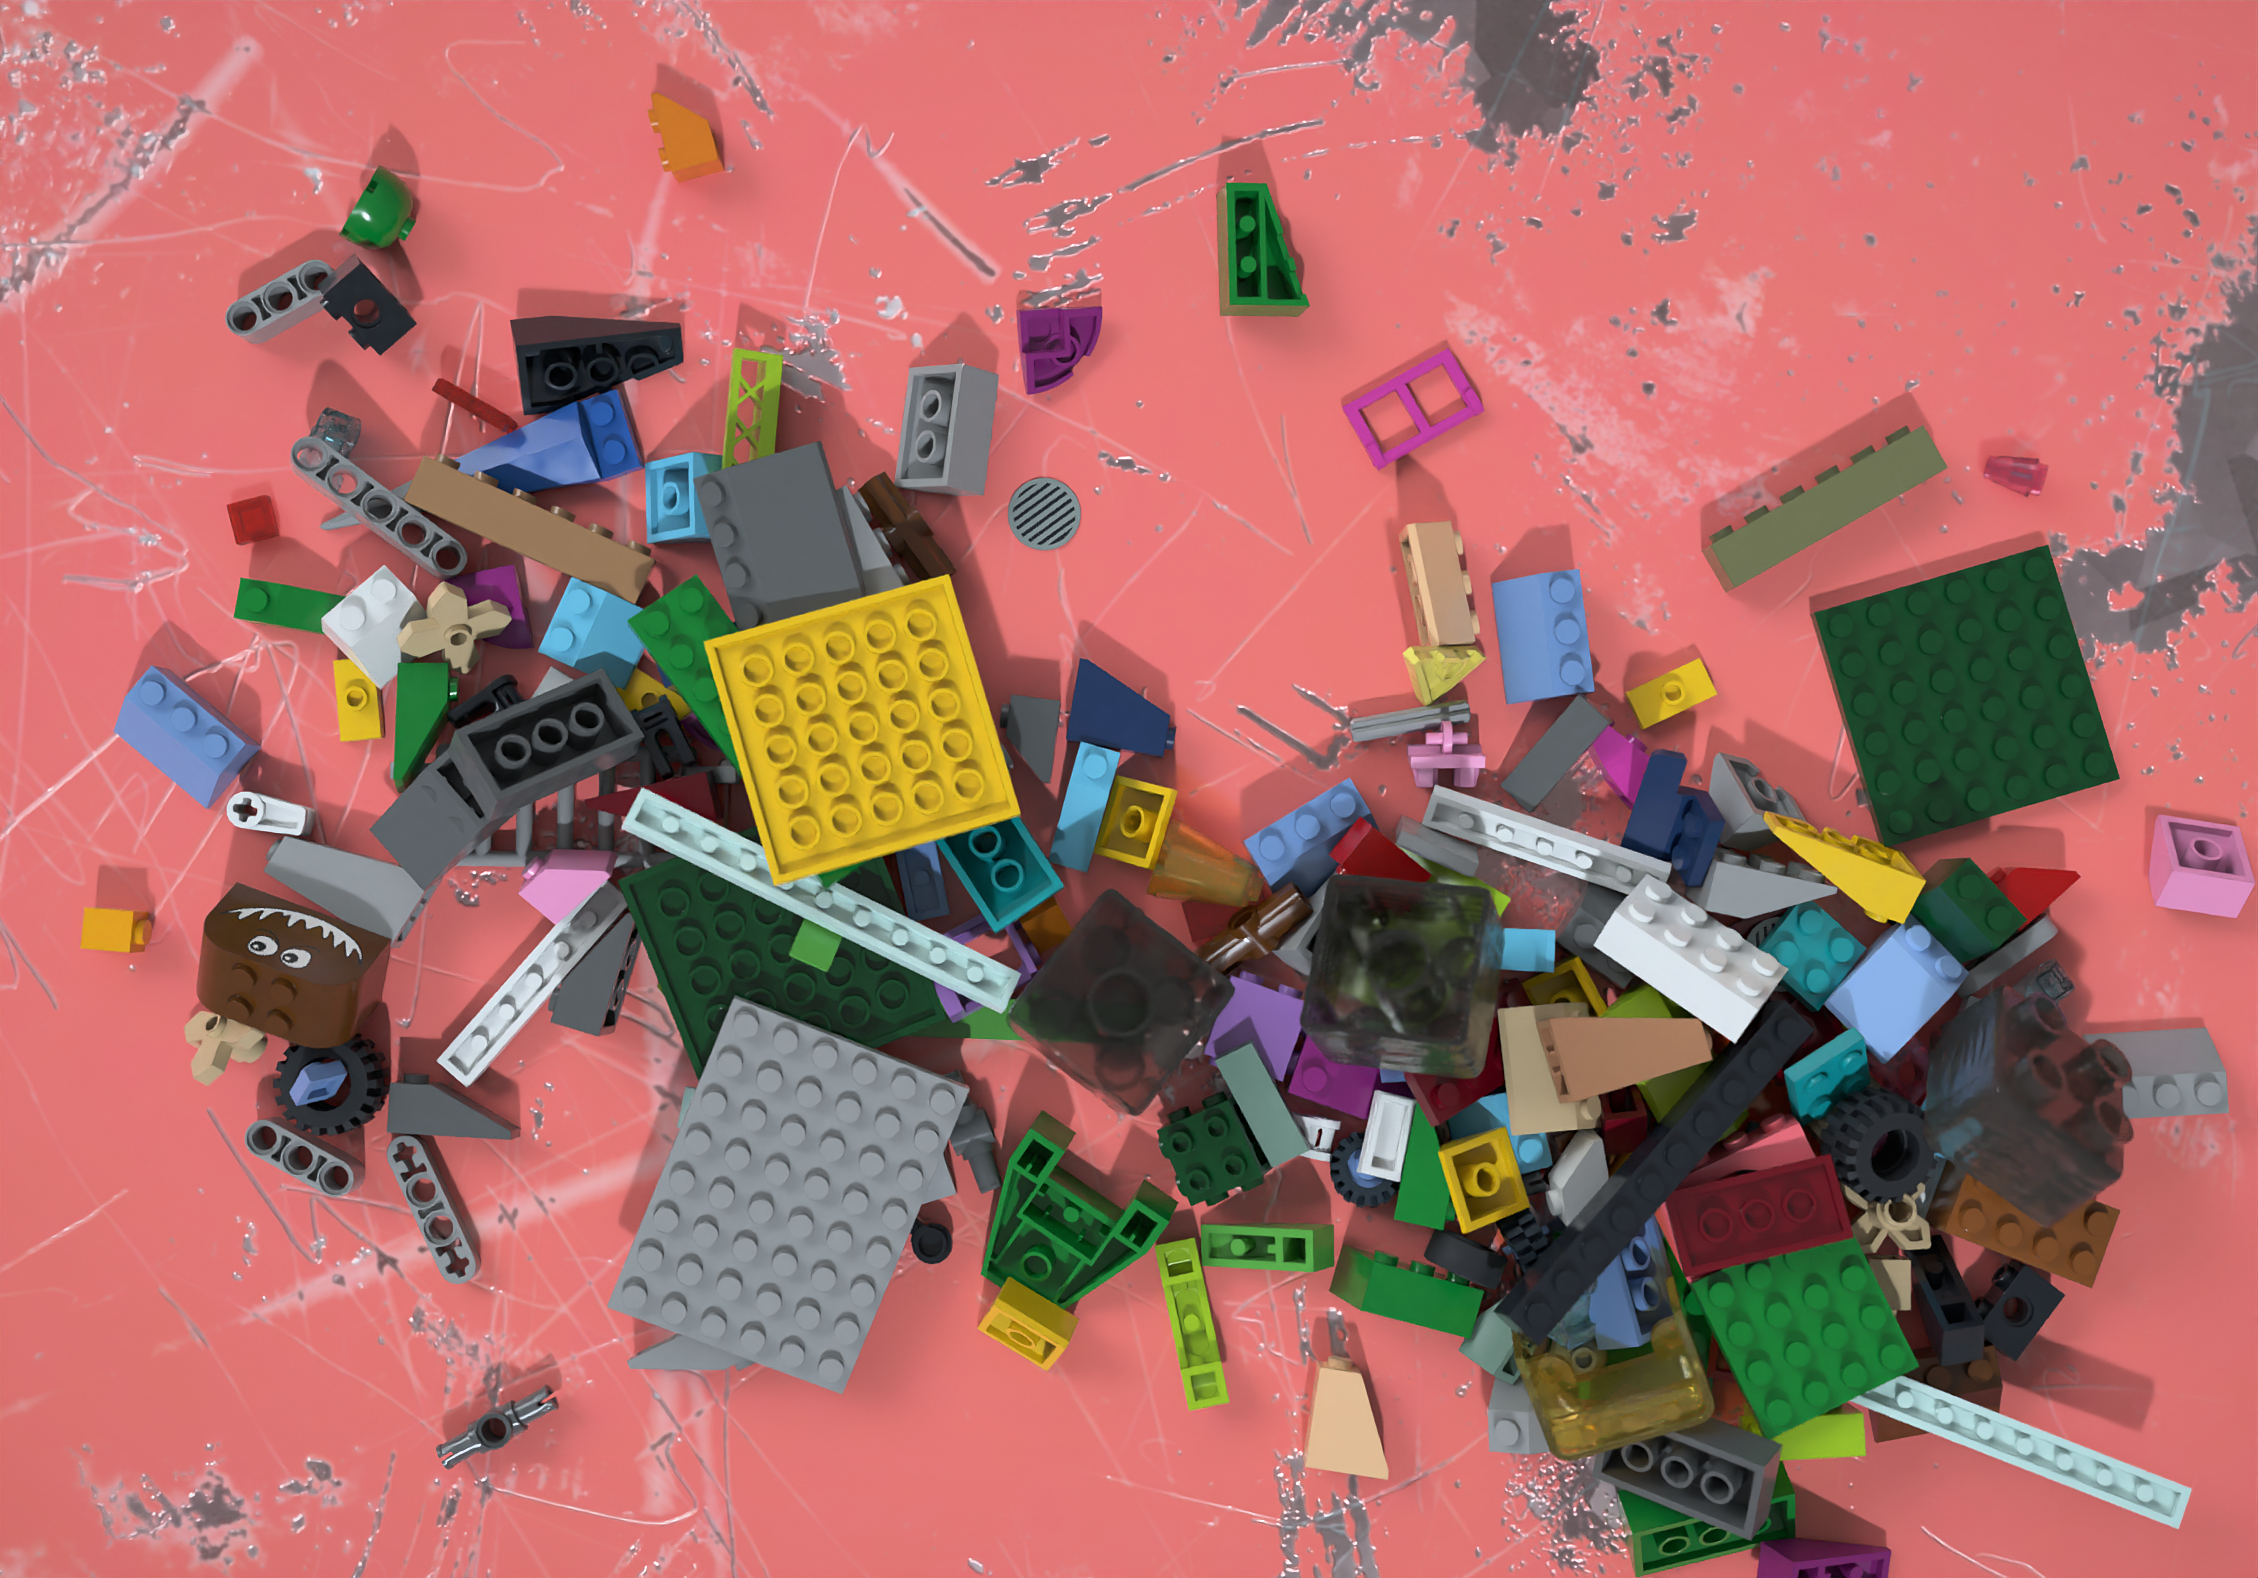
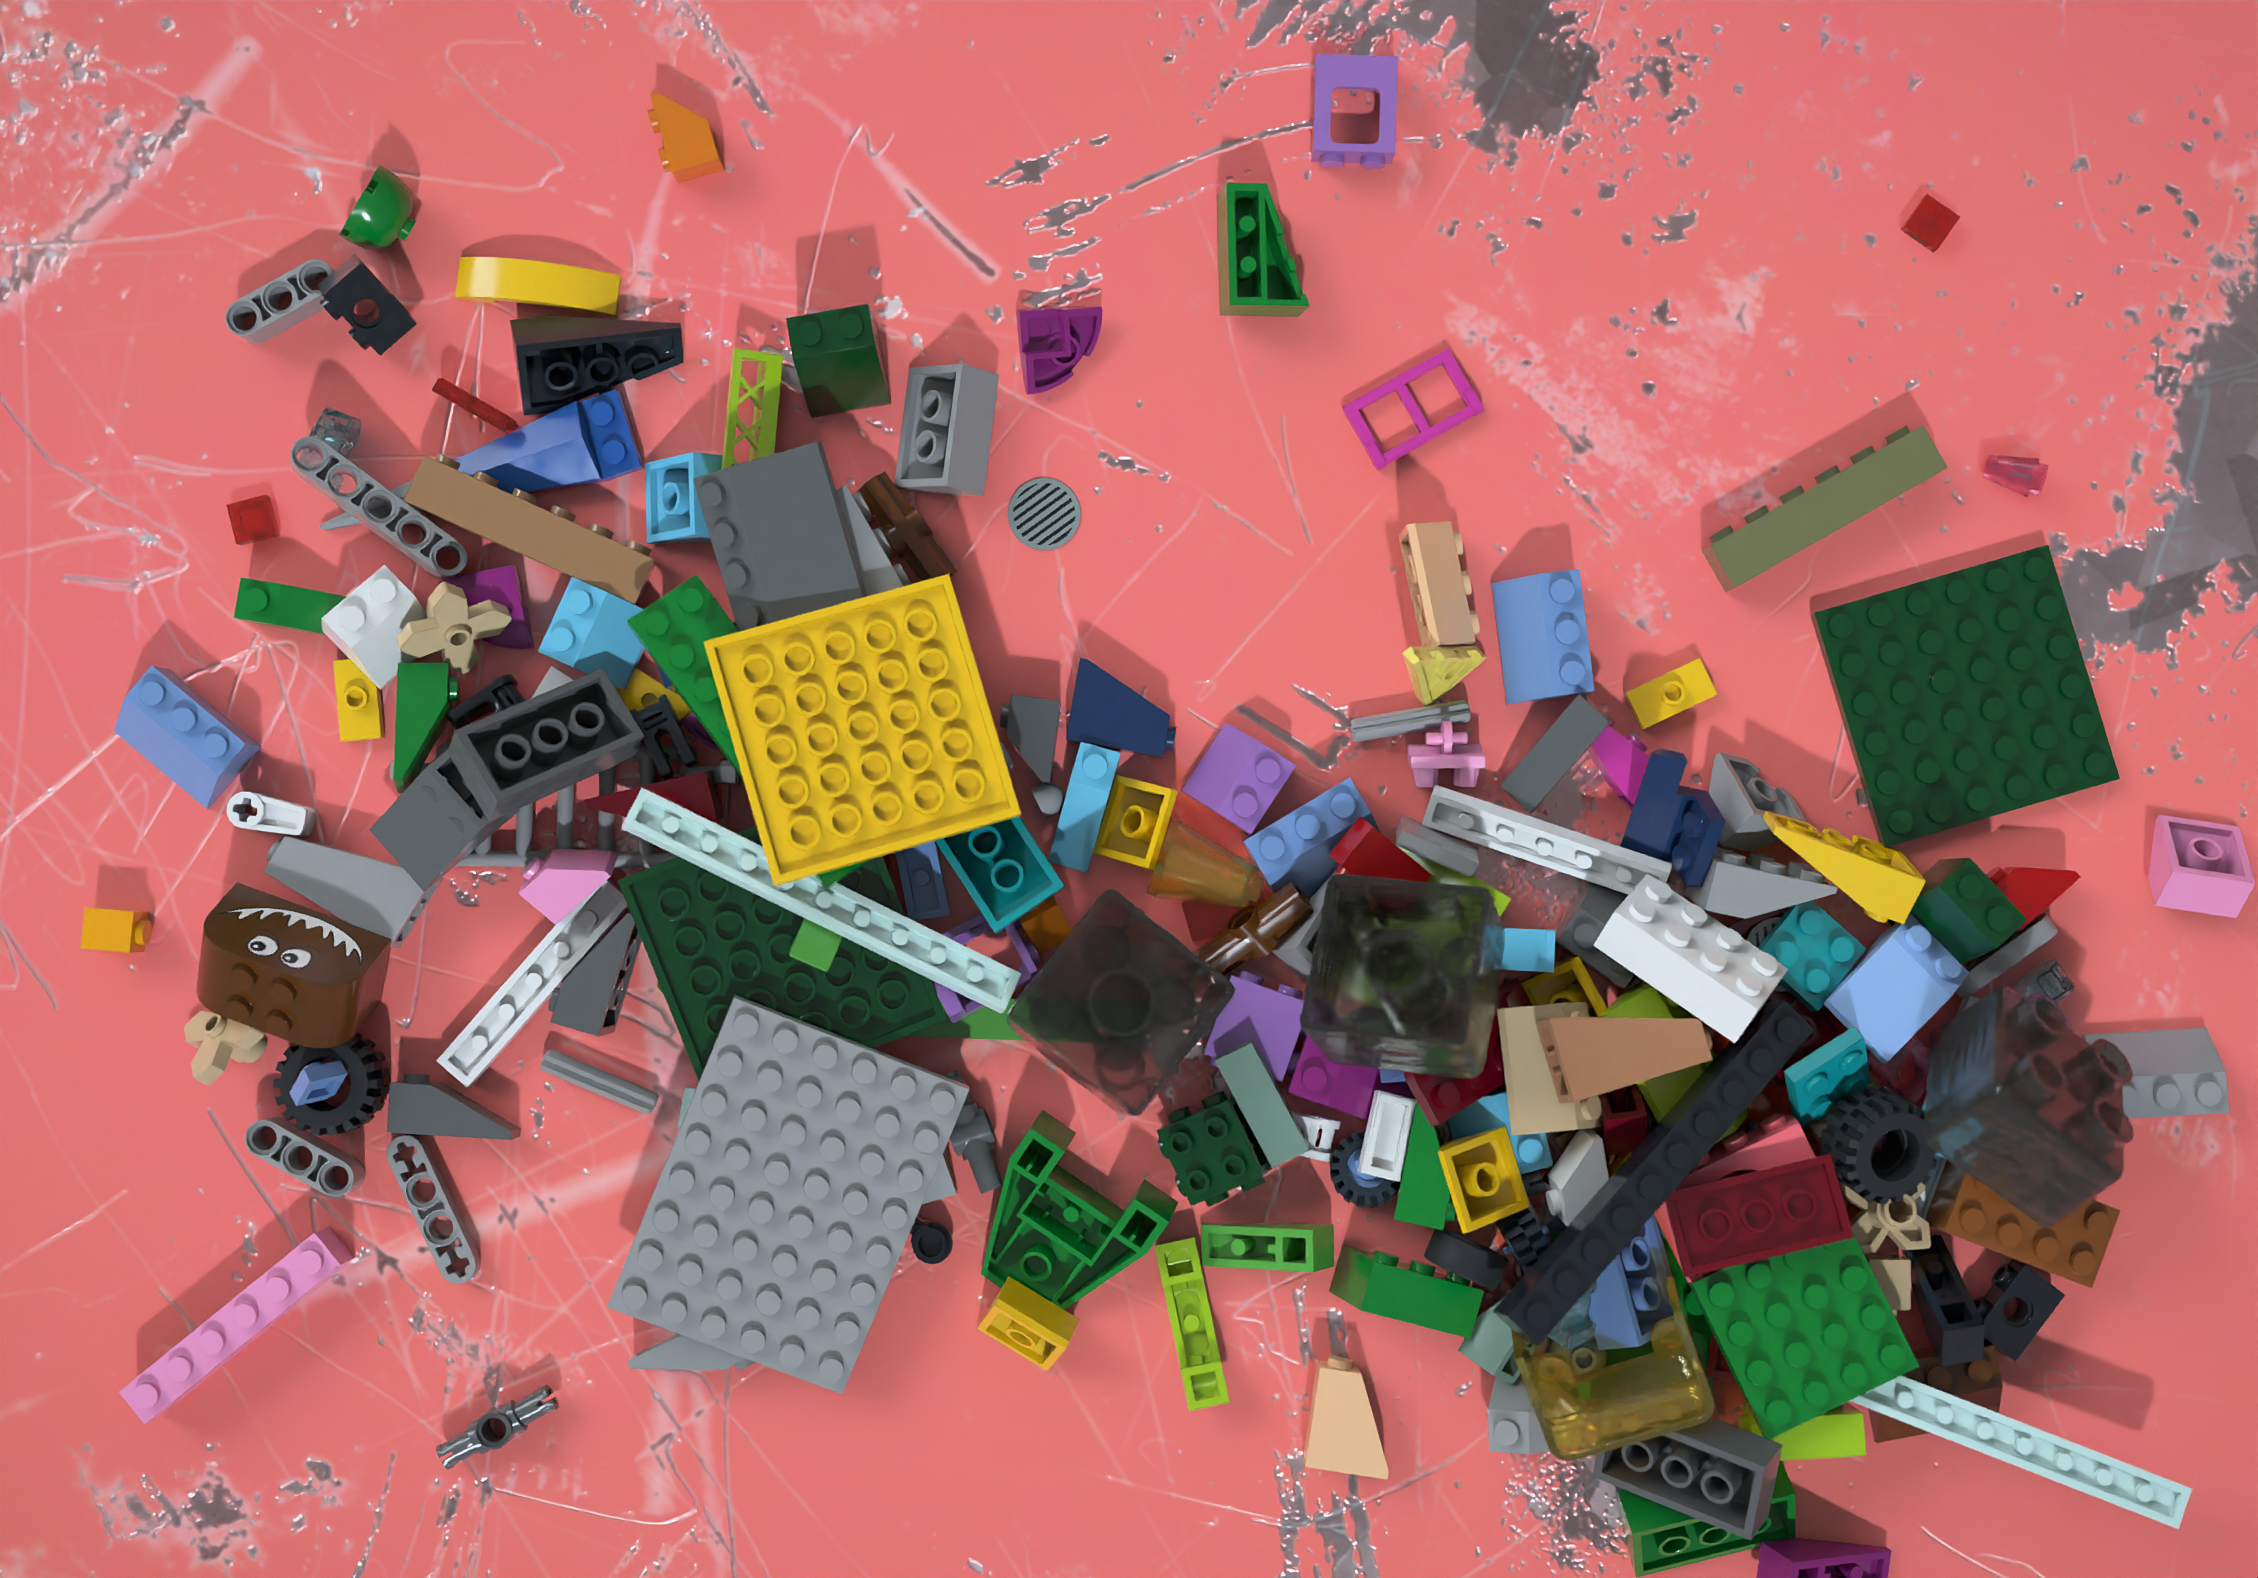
none -> bright pink brick [119,1227,355,1424]
none -> yellow slope [455,257,622,317]
none -> light grey axle [540,1050,659,1114]
none -> dark green slope [786,304,891,418]
none -> light grey hinge [1031,783,1065,818]
none -> medium lavender slope [1181,723,1296,836]
none -> medium lavender window [1311,54,1398,169]
none -> clear red tile [1900,194,1960,253]

